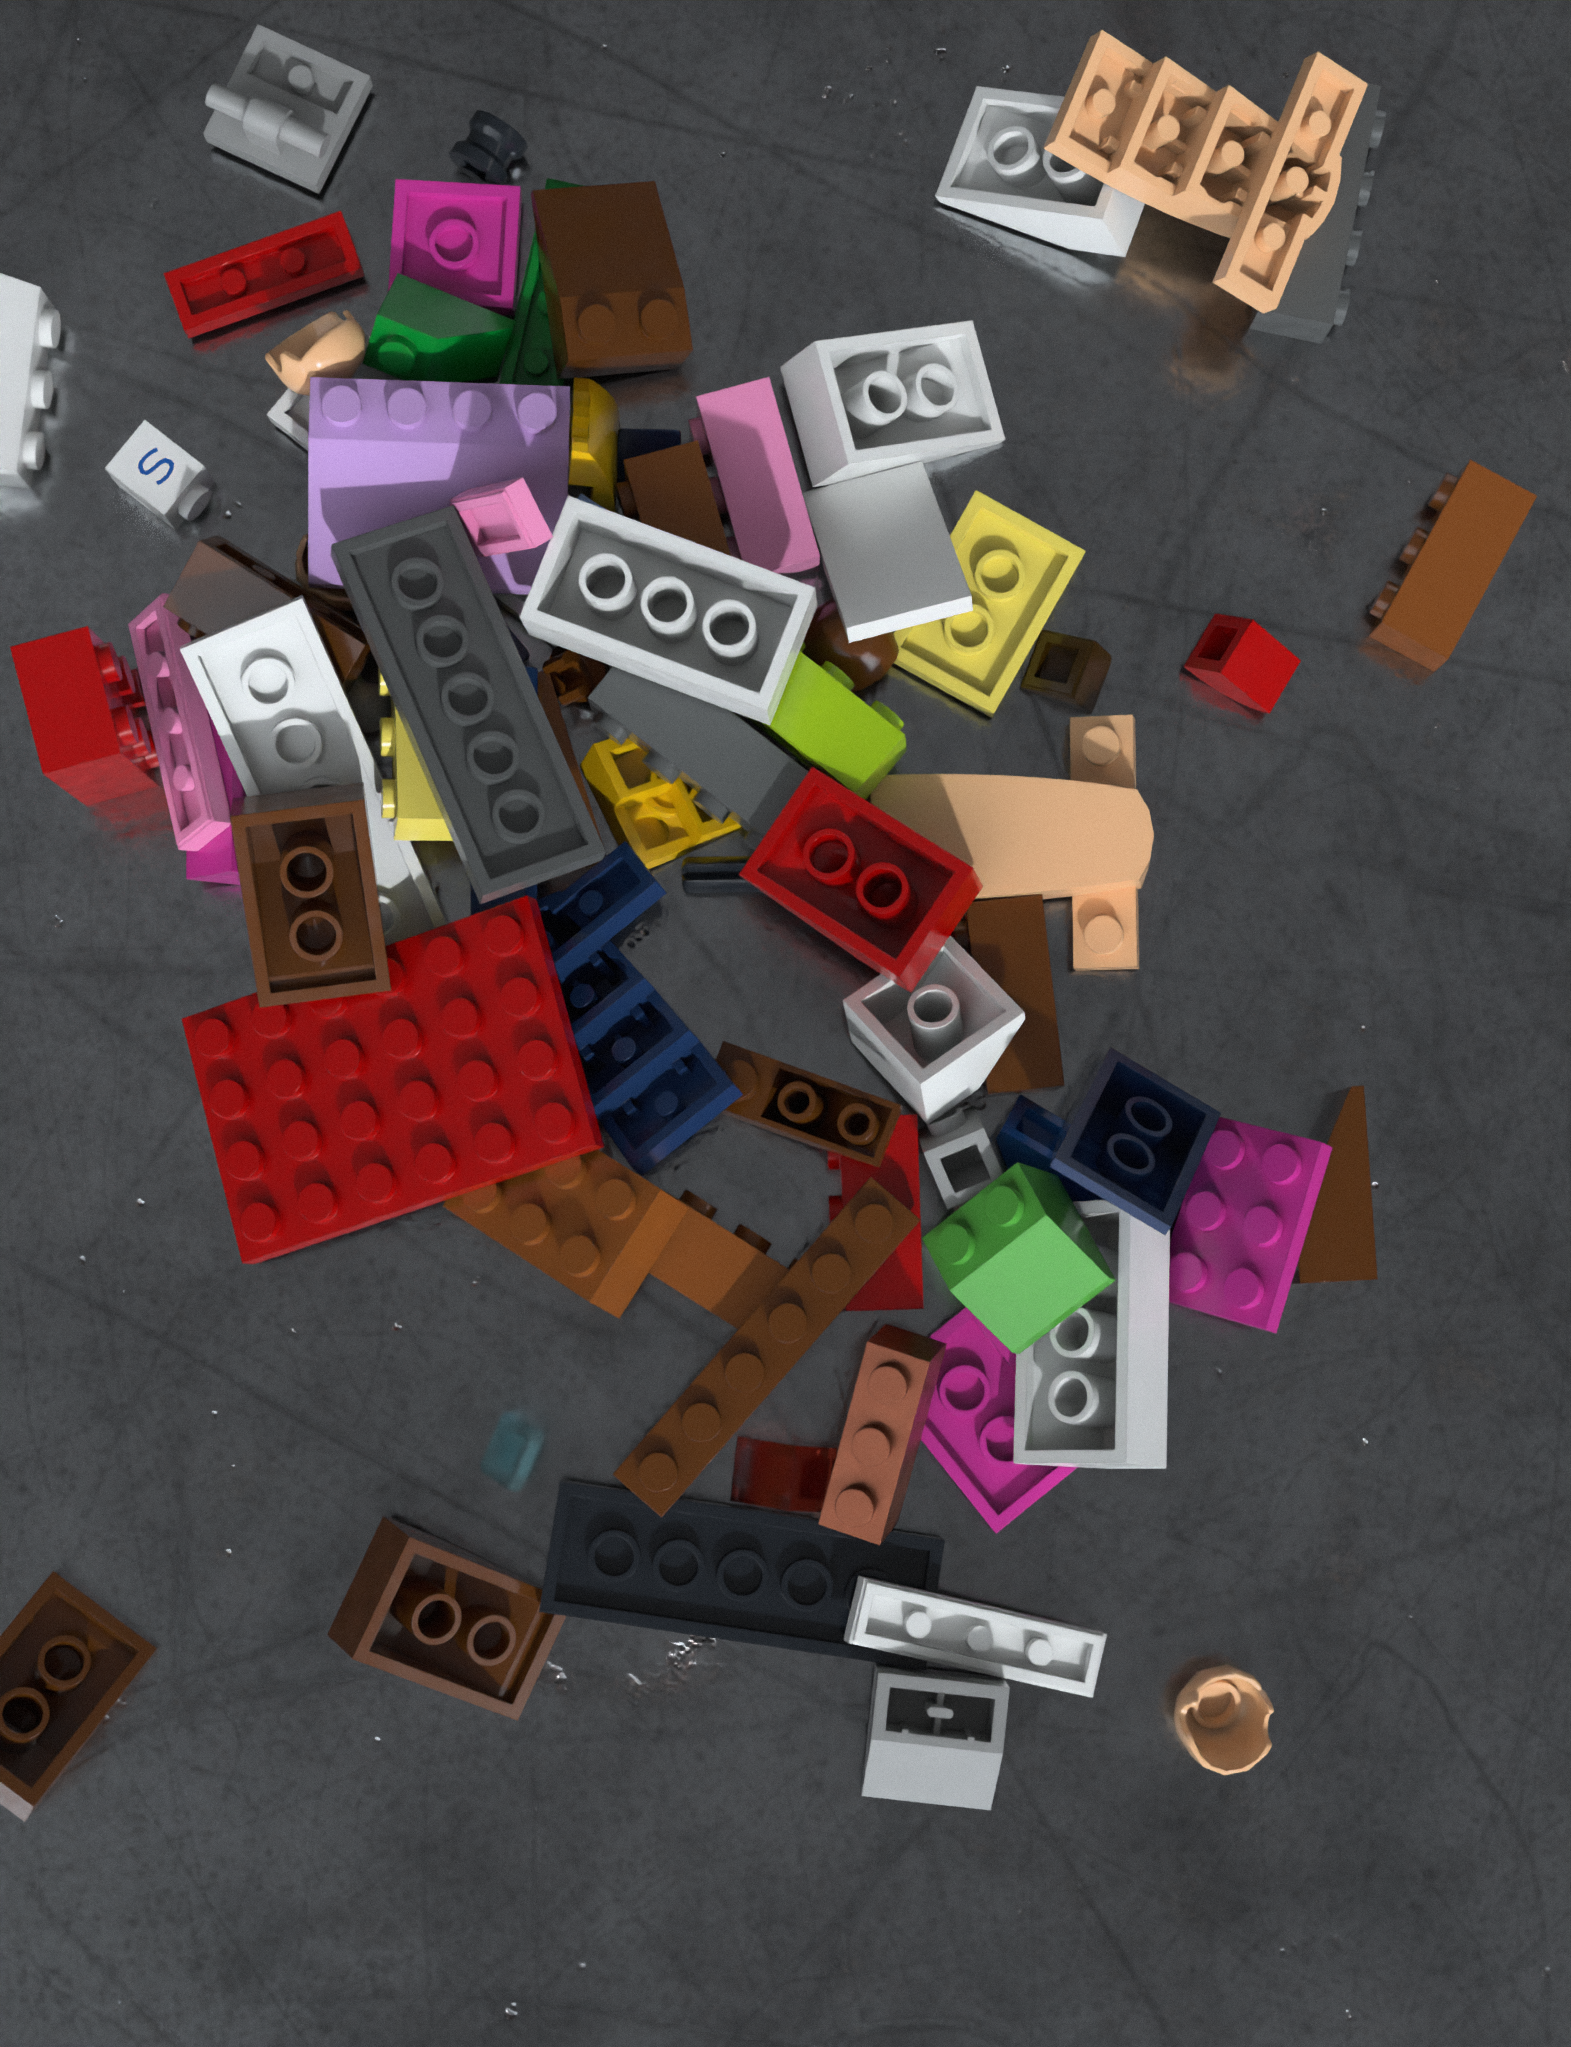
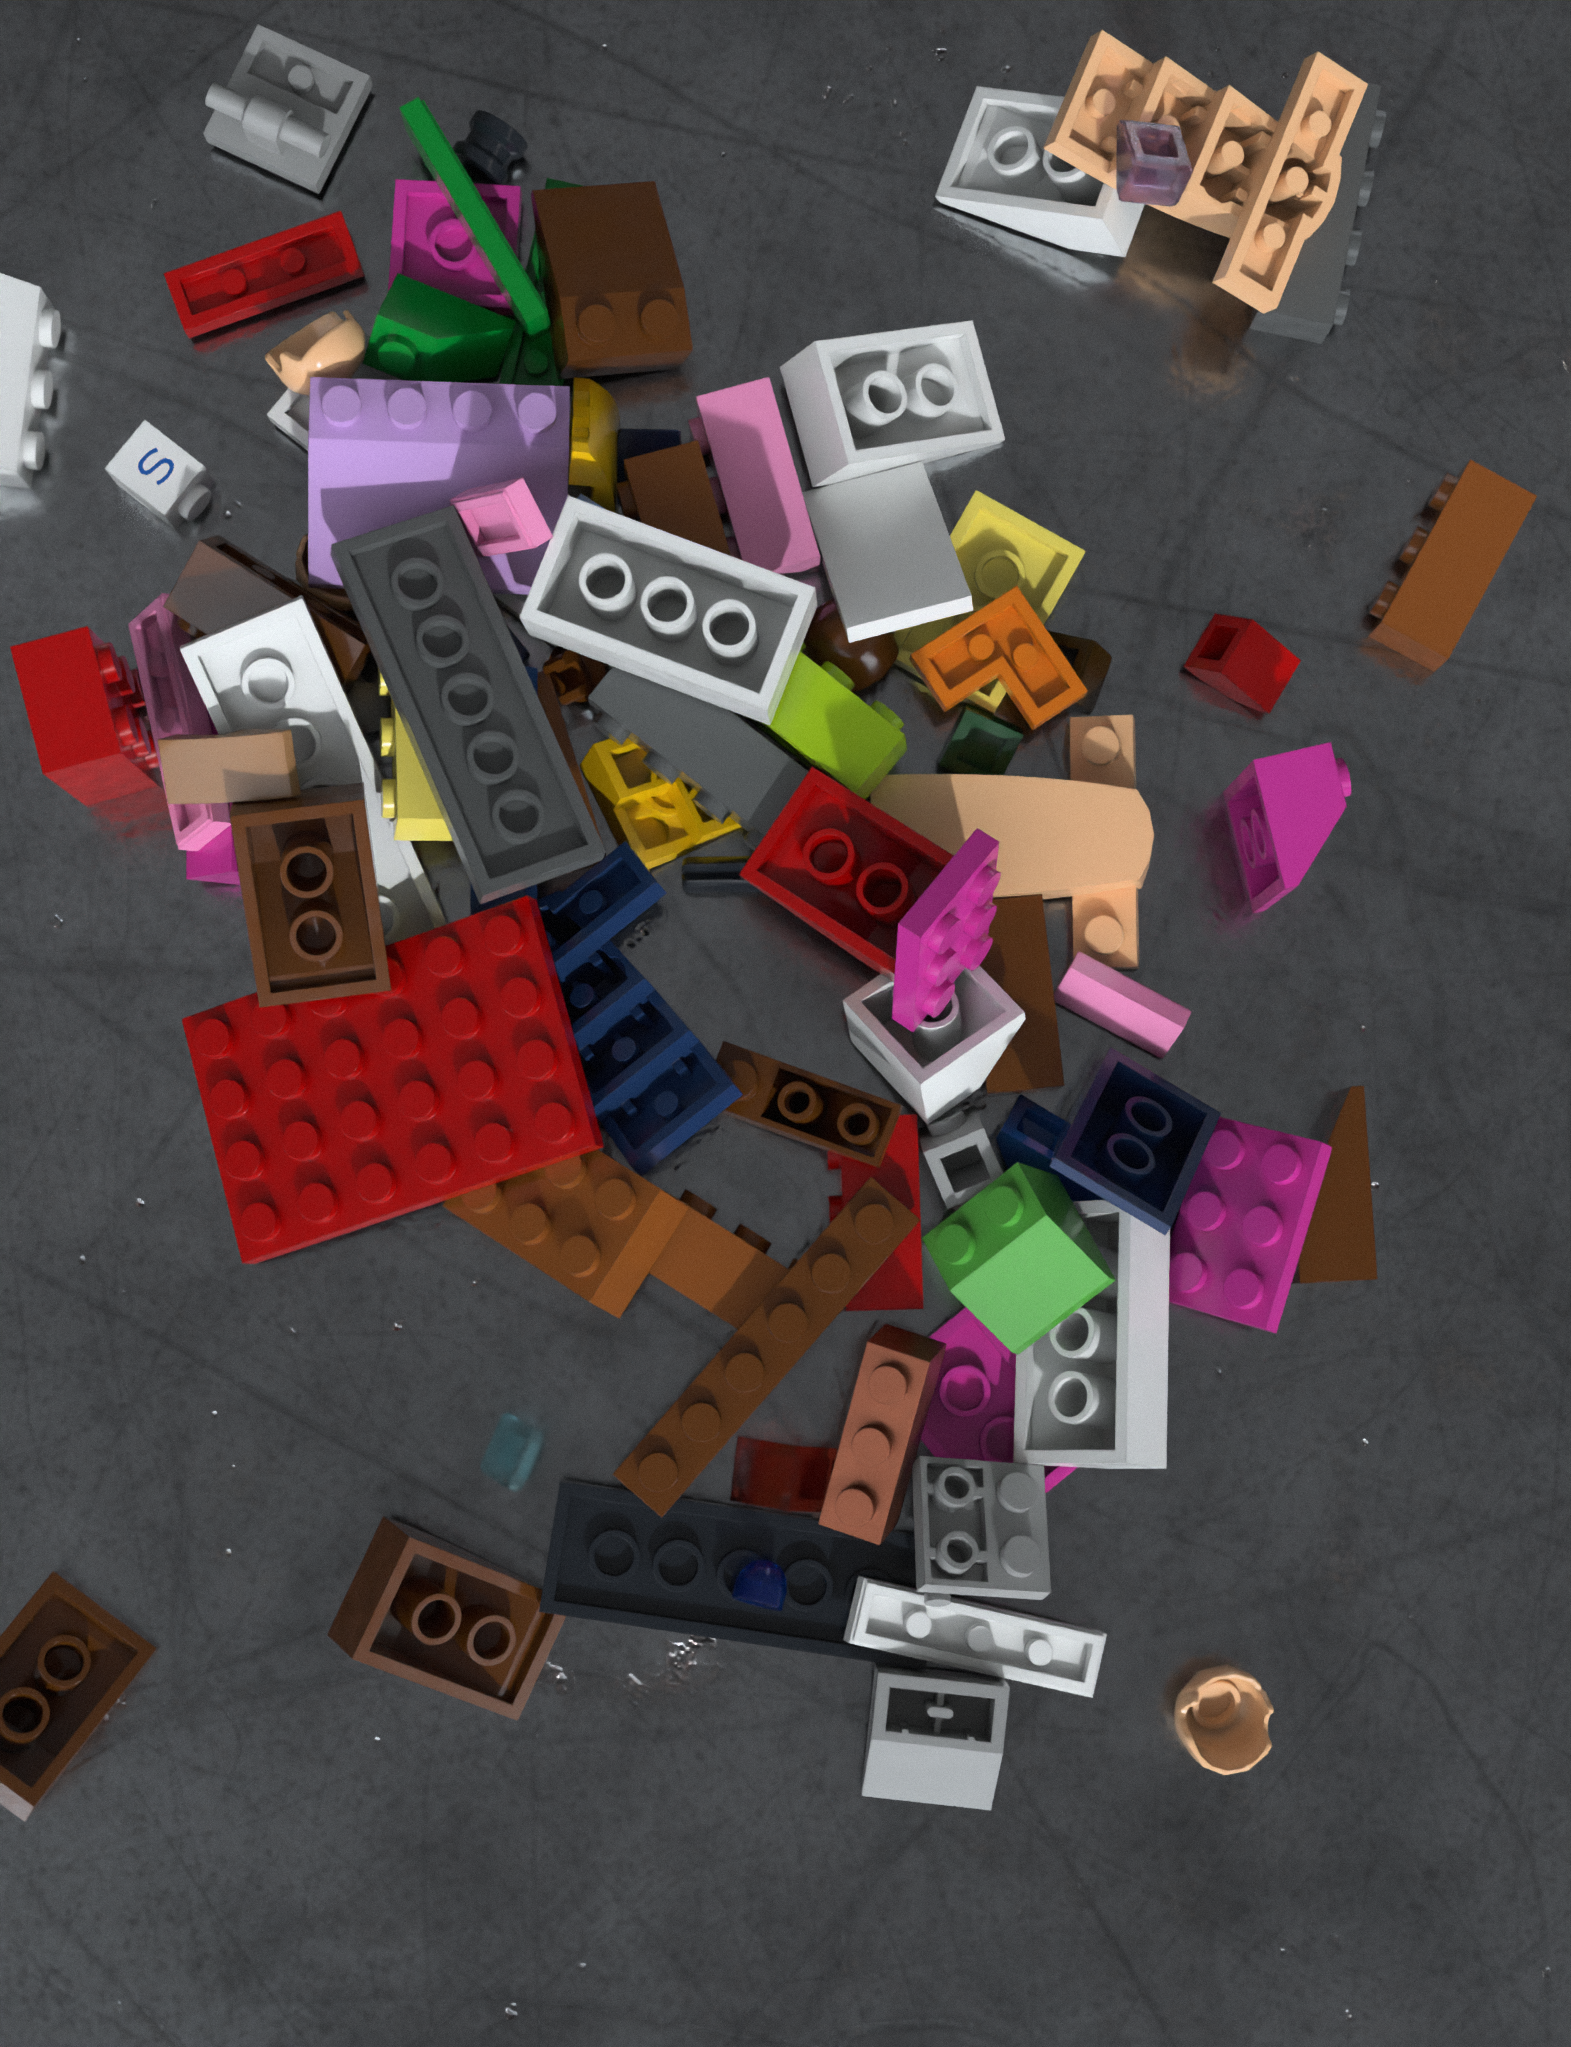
none -> medium nougat slope [158,729,301,804]
none -> green tile [399,97,551,342]
none -> clear blue hinge [731,1560,787,1611]
none -> dark pink plate [892,828,1001,1032]
none -> orange plate [909,586,1088,730]
none -> light grey plate [912,1456,1051,1607]
none -> dark green plate [938,702,1024,775]
none -> bright pink tile [1054,951,1192,1059]
none -> clear purple slope [1116,120,1193,207]
none -> dark pink slope [1223,742,1351,913]

